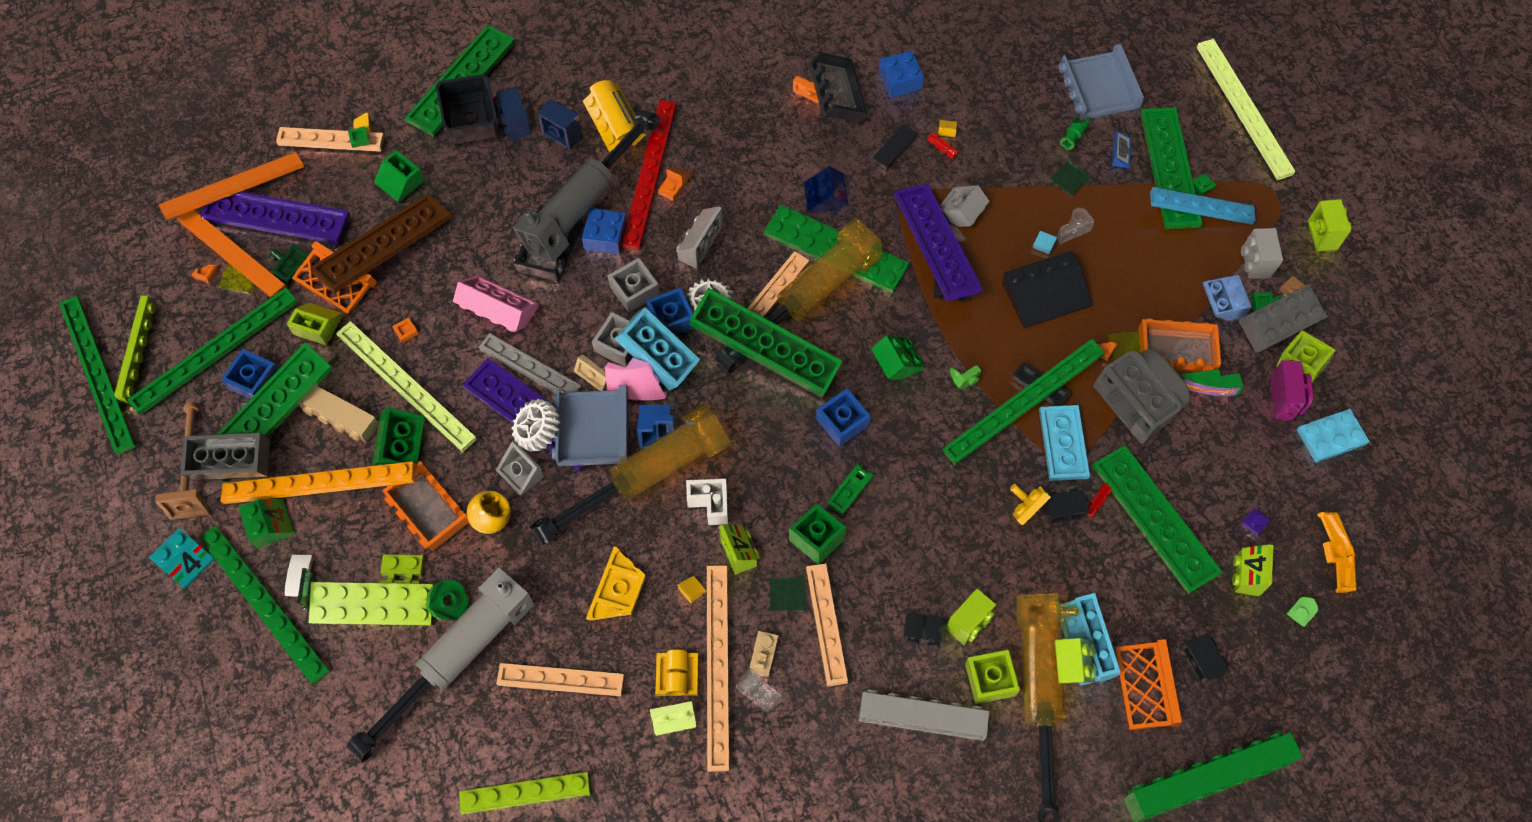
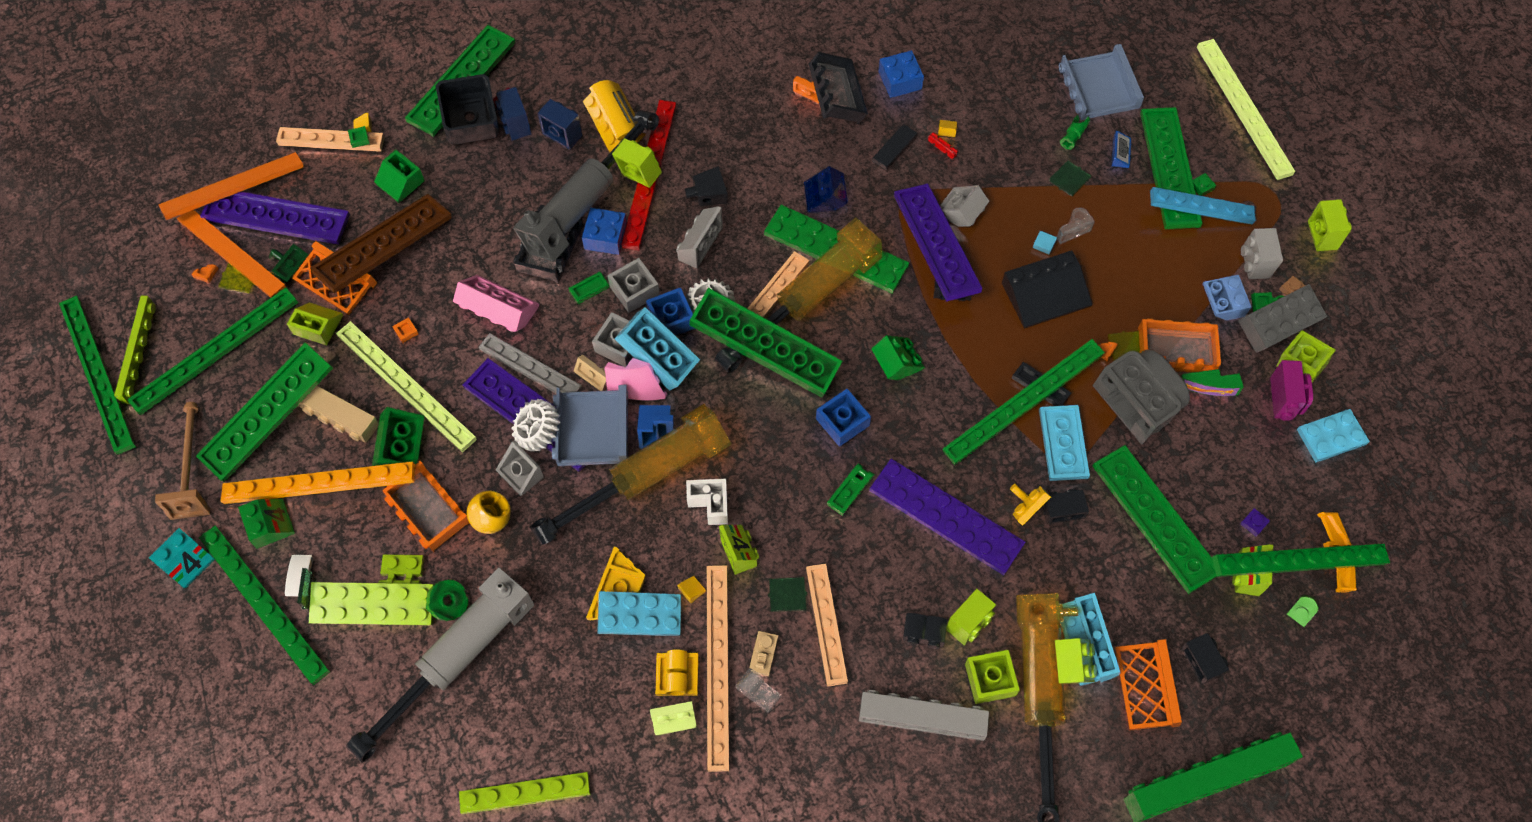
dark grey brick [180,433,270,480] -> none
blue brick [221,349,279,399] -> none
light nougat plate [496,663,624,697] -> none
orange slope [658,166,692,201] -> none
green brick [789,504,846,565] -> none
bright green plate [950,365,981,390] -> none
red axle [1087,483,1112,518] -> none
none -> green tile [568,271,610,305]
none -> medium azure plate [597,591,681,636]
none -> lime brick [612,138,662,188]
none -> black torso [684,166,728,206]
none -> dark purple plate [869,459,1025,576]
none -> green plate [1212,543,1390,577]

